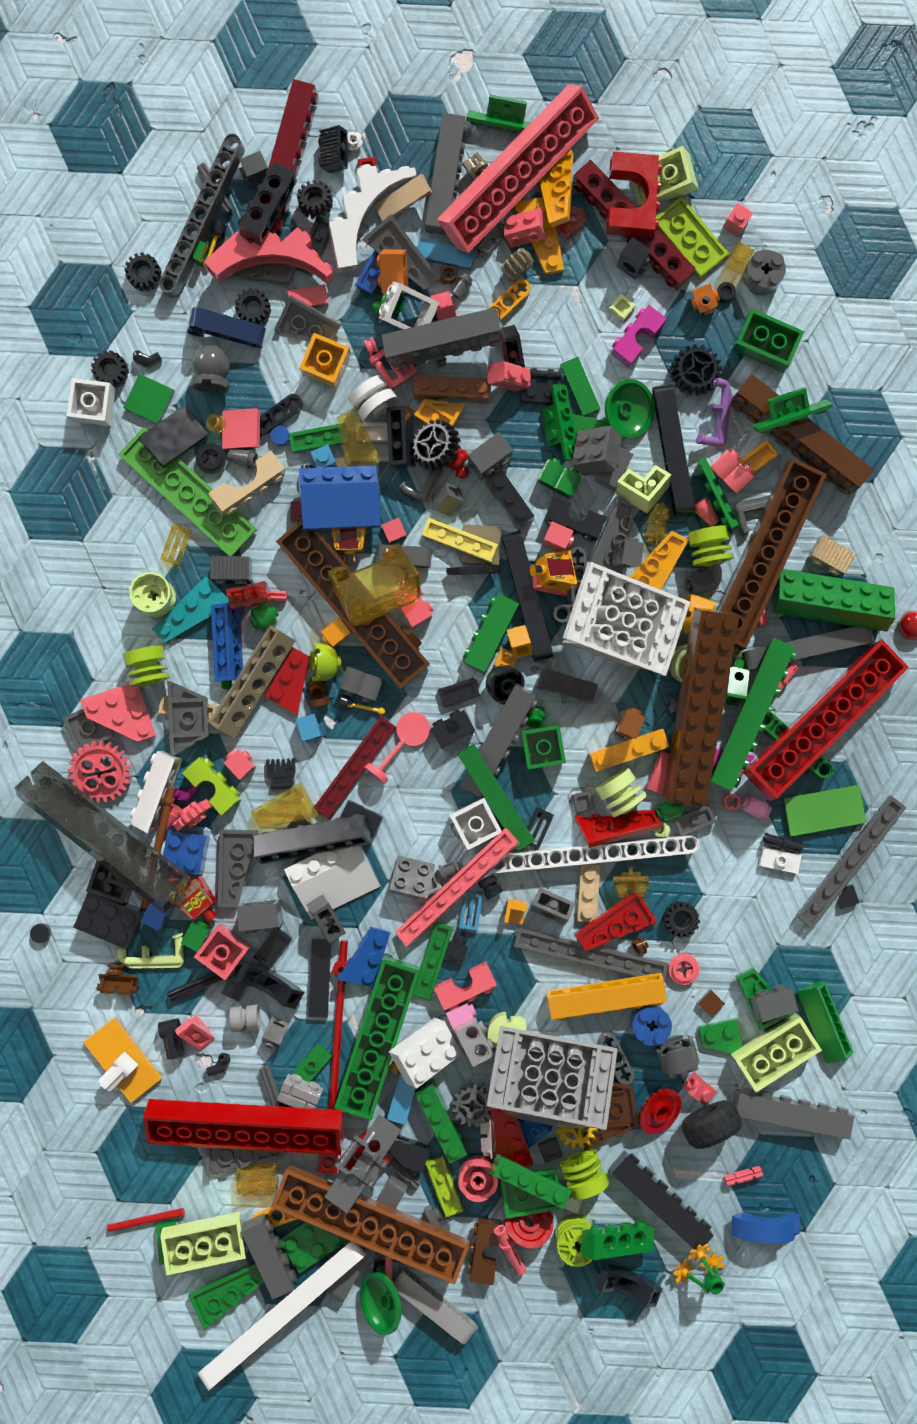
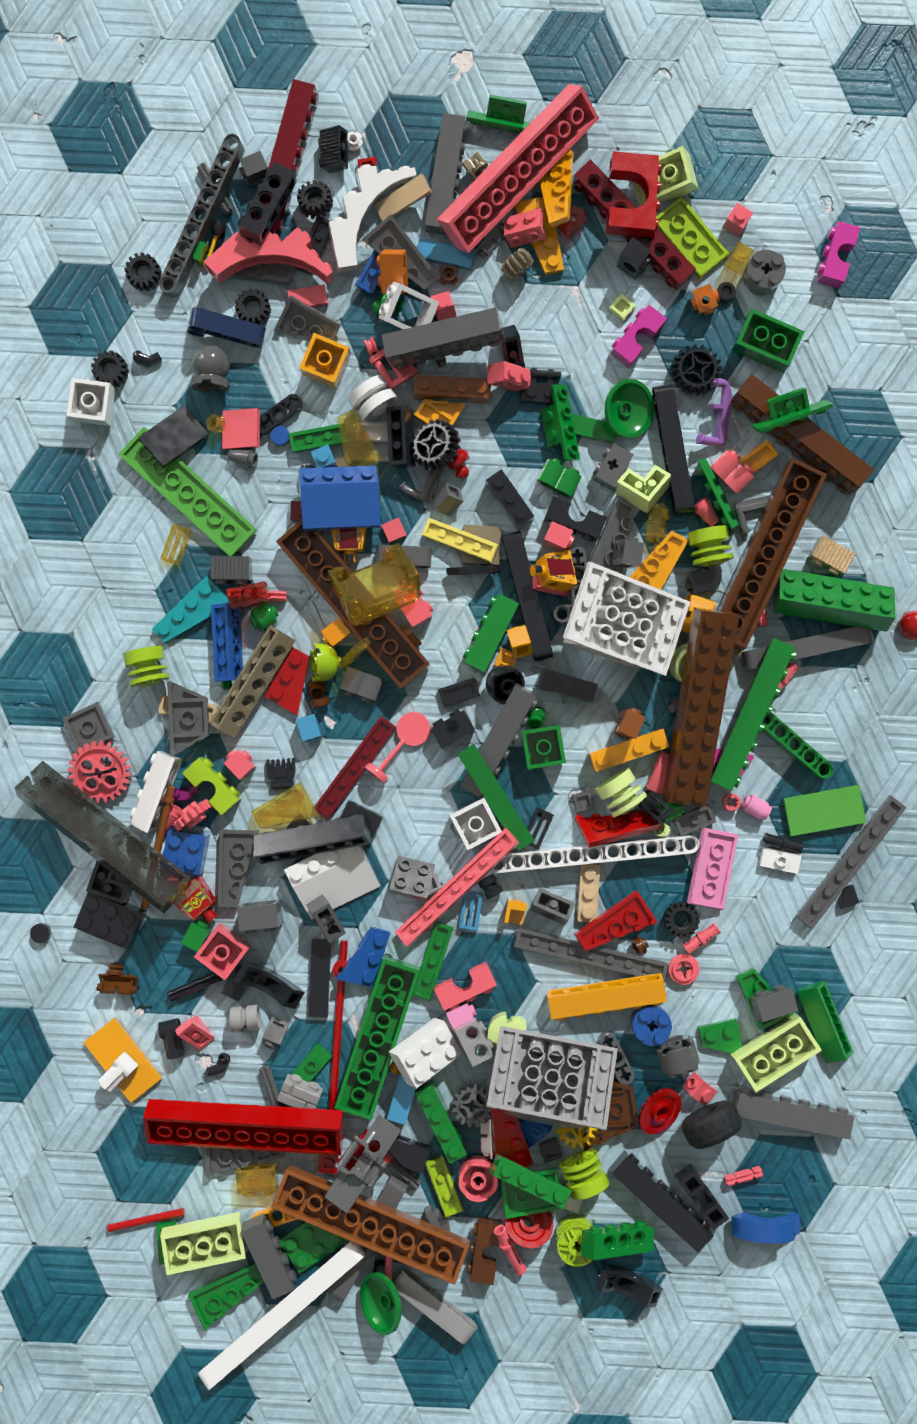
coral plate [80,684,156,742] -> none
yellowish green piece [117,933,184,968] -> none
green tile [123,374,175,424] -> none
yellowish green wheel [130,572,176,618] -> none
blue brick [141,896,176,931] -> none
black gear [196,443,227,474] -> none
tan arch [208,451,285,517] -> none
black tile [253,927,292,969] -> none
hinge [339,695,385,715] -> none
dark grey bush [438,859,460,882] -> none
black plate [444,928,469,965] -> none
dark grey pin [451,273,473,300] -> none
dark grey brick [467,432,513,481] -> none
light orange beam [488,279,531,321] -> none
green tile [560,357,600,416] -> none
dark grey brick [572,425,622,476] -> none
clear yellow hips [613,866,649,898] -> none
plant [673,1244,725,1295] -> none
reddish brown tile [697,989,725,1017] -> none
torso [724,659,749,706] -> none
red brick [742,639,909,801] -> none
none -> clear yellow tile [338,637,371,668]
none -> black tile [638,789,674,825]
none -> black arch [676,1164,729,1230]
none -> coral pin [682,923,721,955]
none -> bright pink tile [687,827,738,910]
none -> dark pink arch [817,221,860,288]

